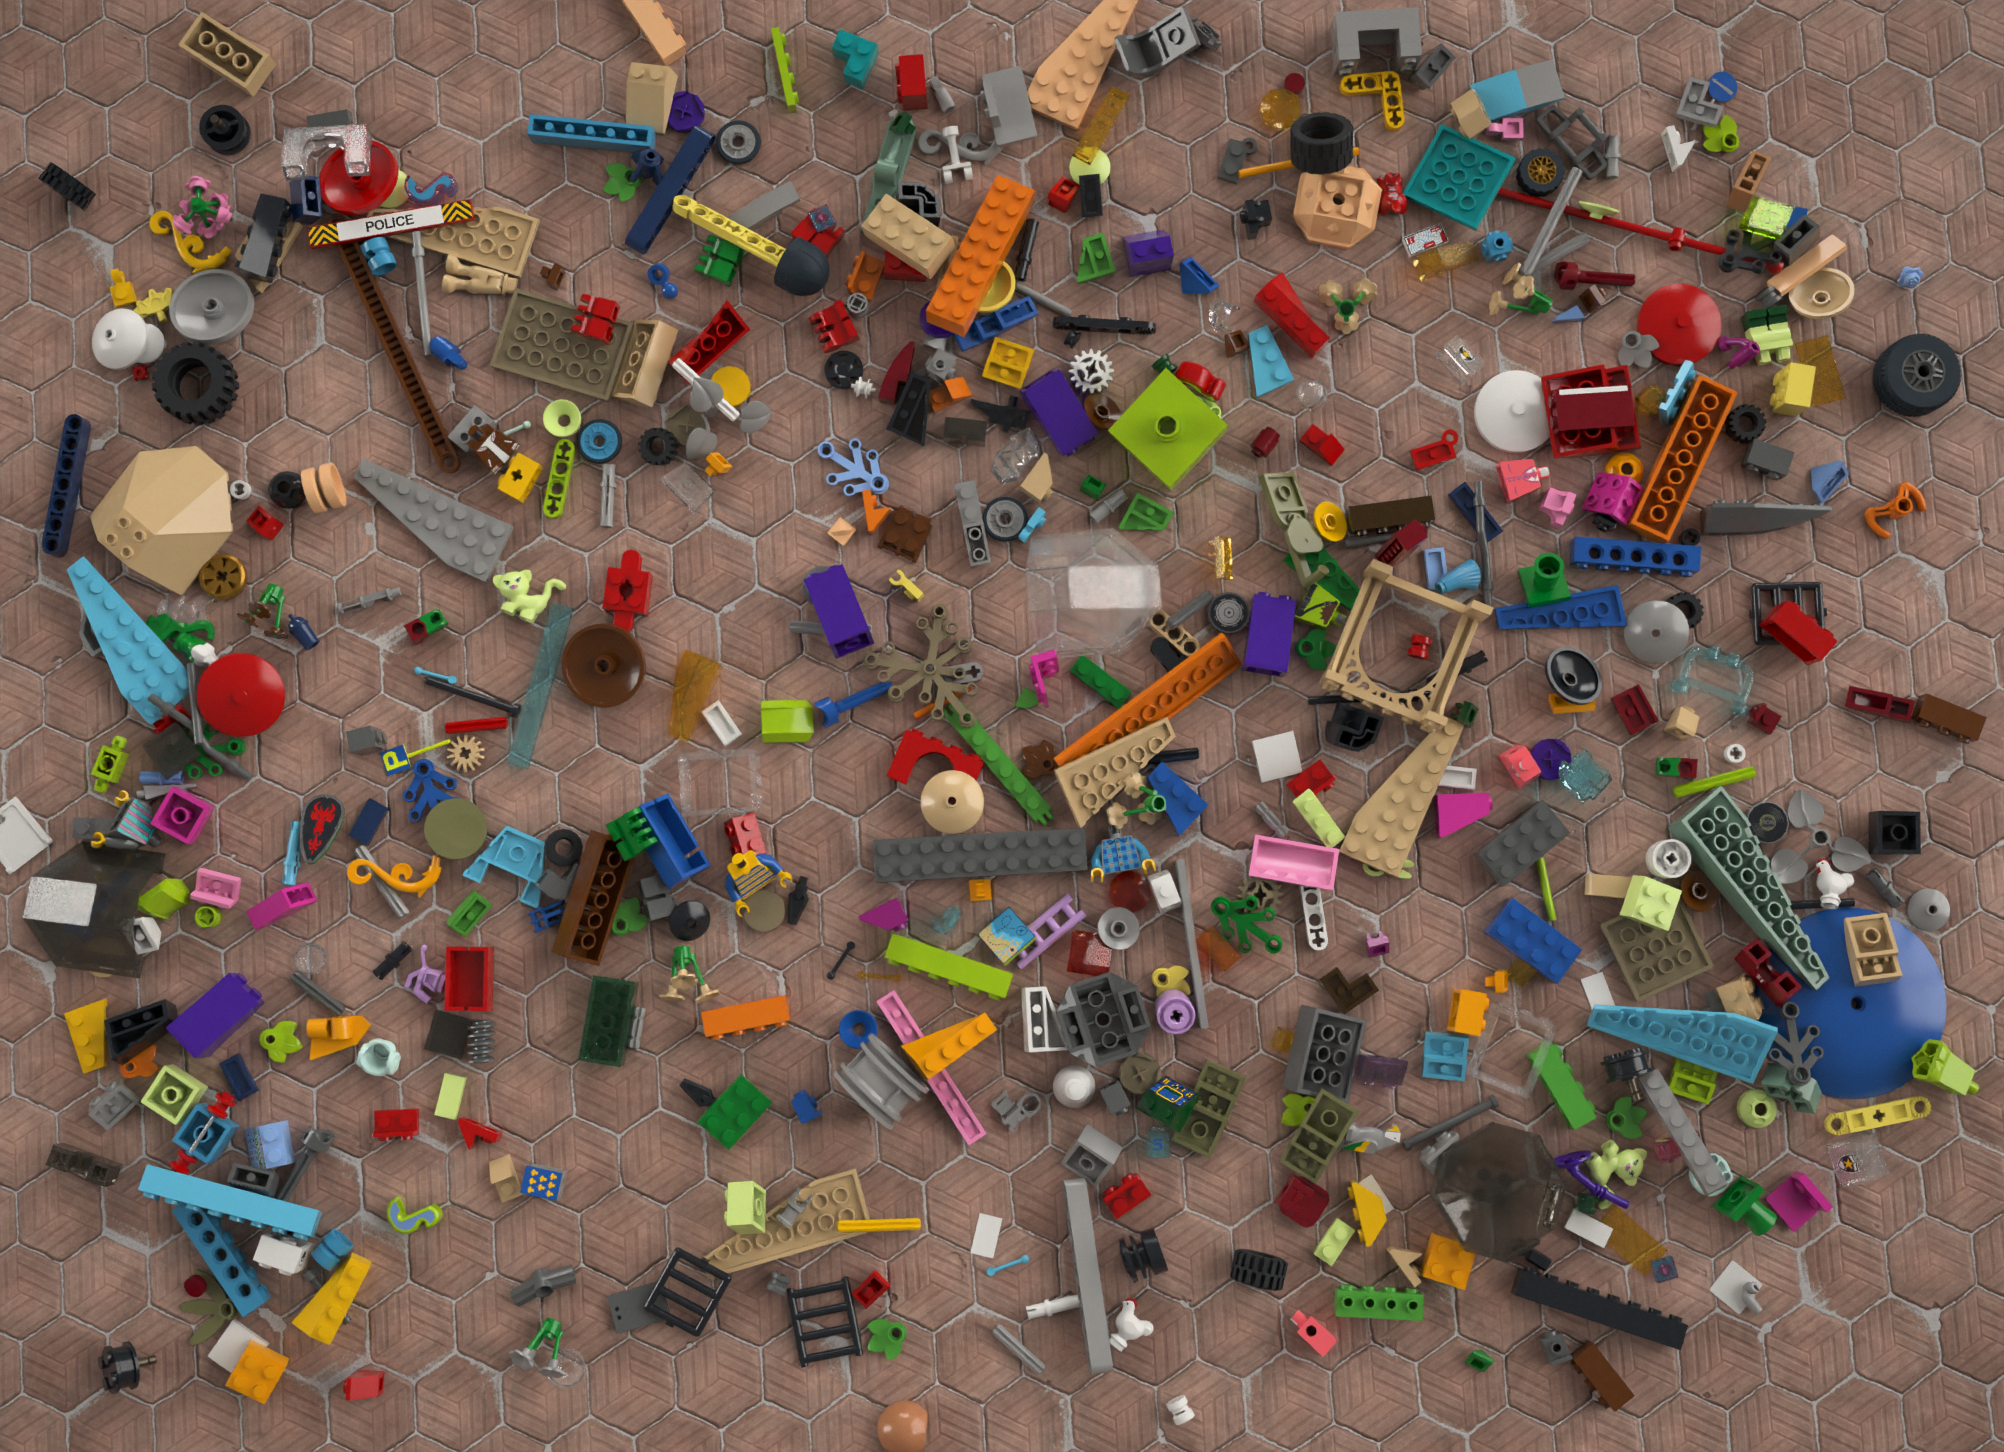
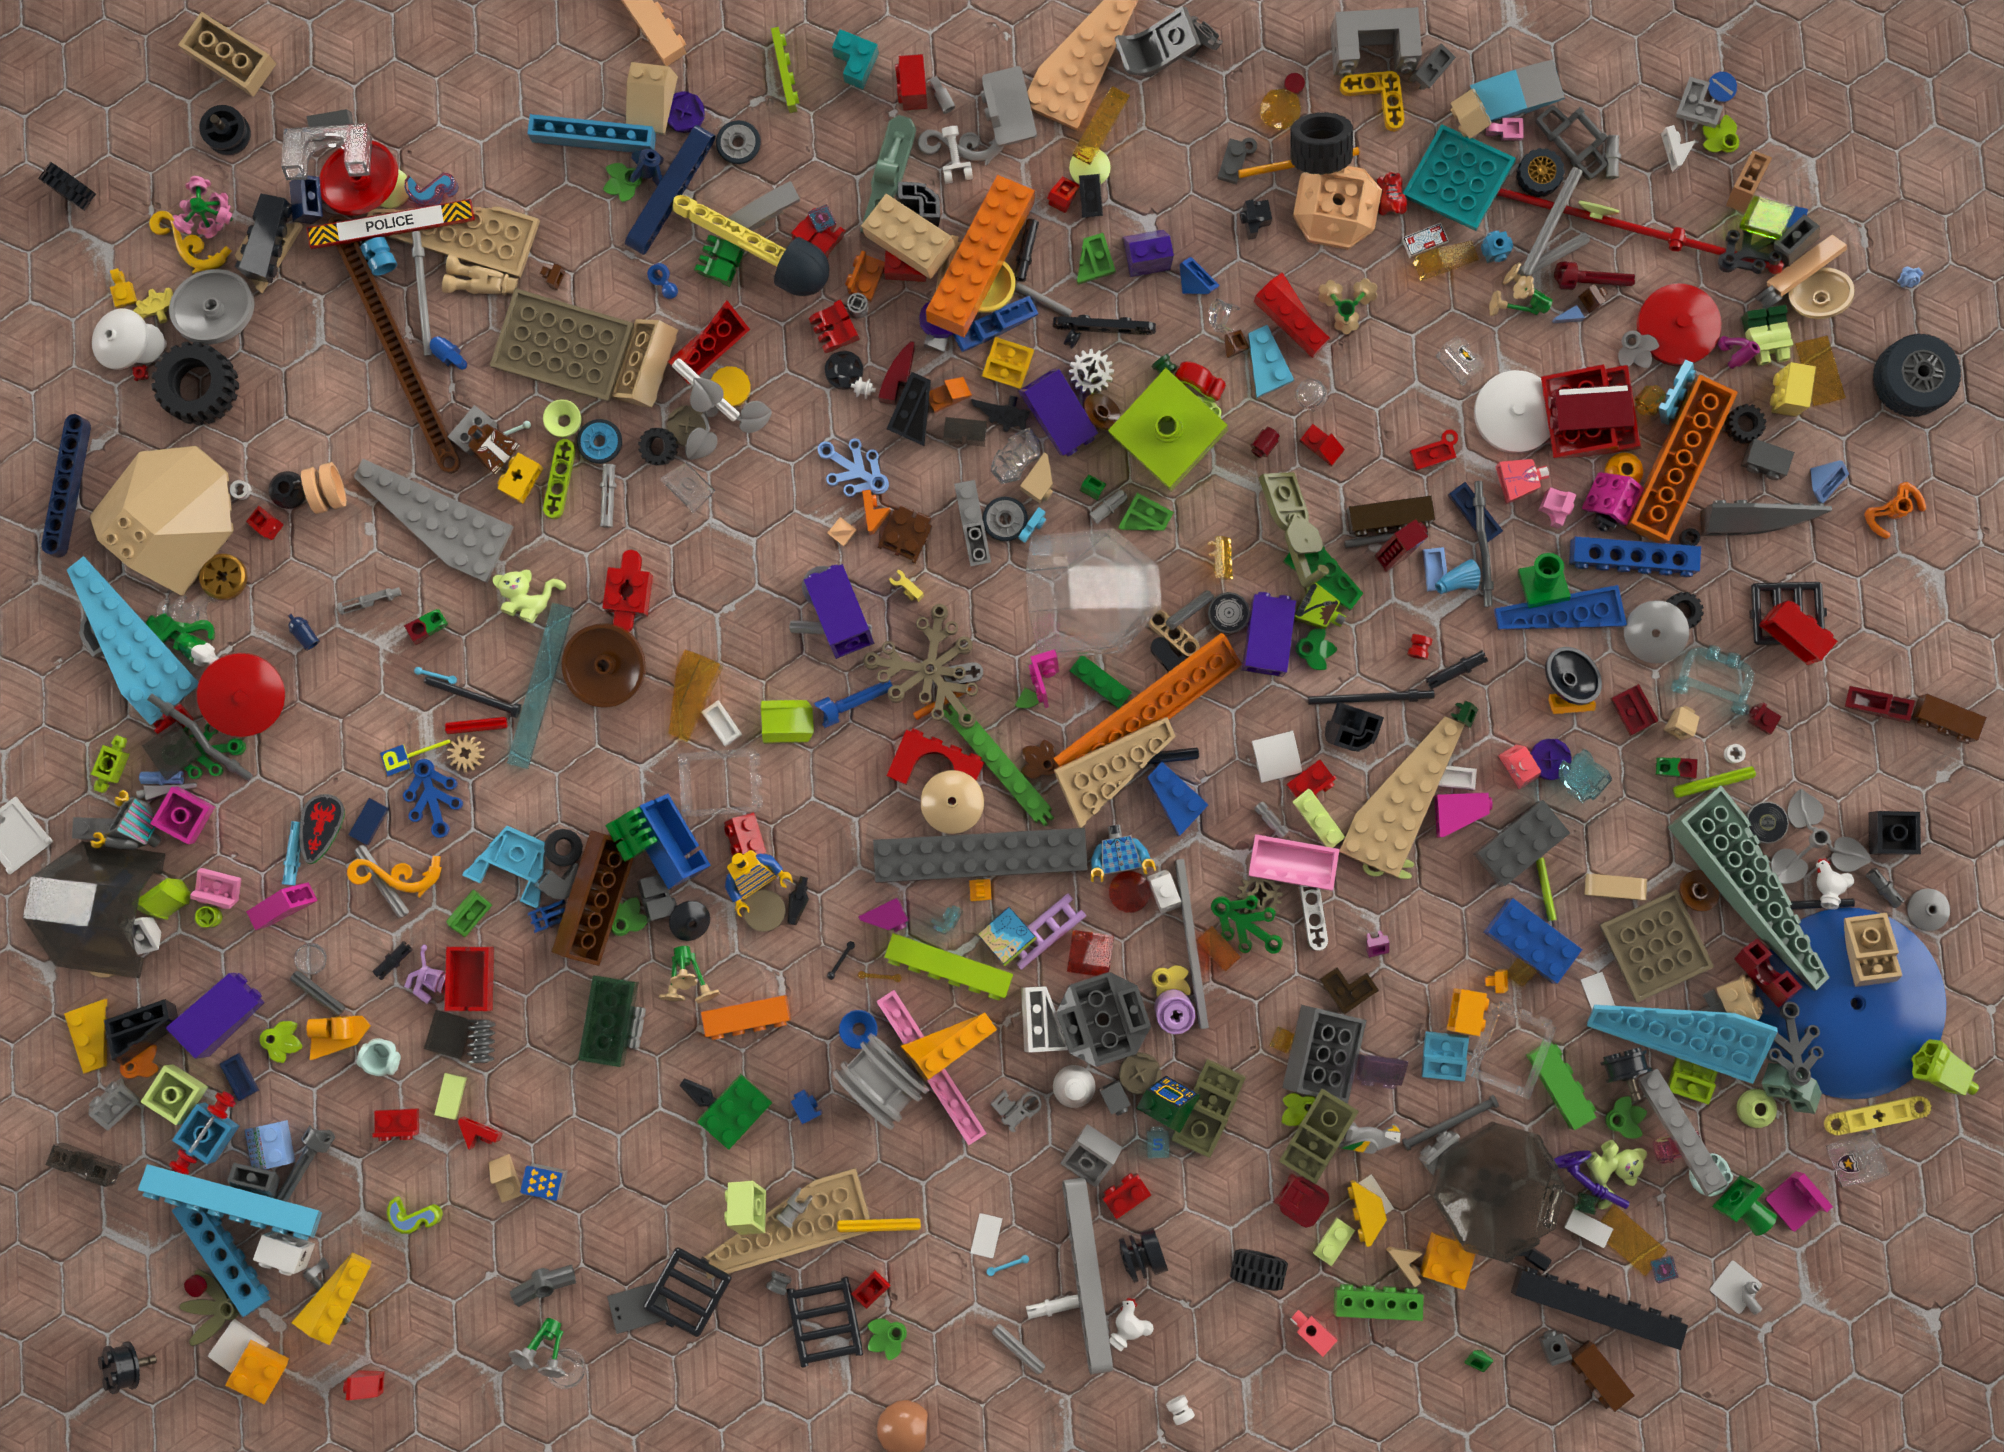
dark grey bar [186,663,204,745] -> none
plant [236,583,288,639] -> none
dark azure wheel [311,1229,353,1271] -> none
dark grey brick [346,726,388,756] -> none
olive piece [424,798,487,860] -> none
red legs [570,294,620,345] -> none
light orange tile [705,452,733,476] -> none
dark green tile [889,112,916,135] -> none
light grey brick [925,348,957,384] -> none
light grey dish [1098,907,1140,950] -> none
tan plant [1107,772,1166,829] -> none
yellow dish [1313,502,1347,542] -> none
tan arch [1319,559,1494,733] -> none
yellowish green brick [1620,875,1682,931] -> none
white wheel [1645,839,1691,879] -> none

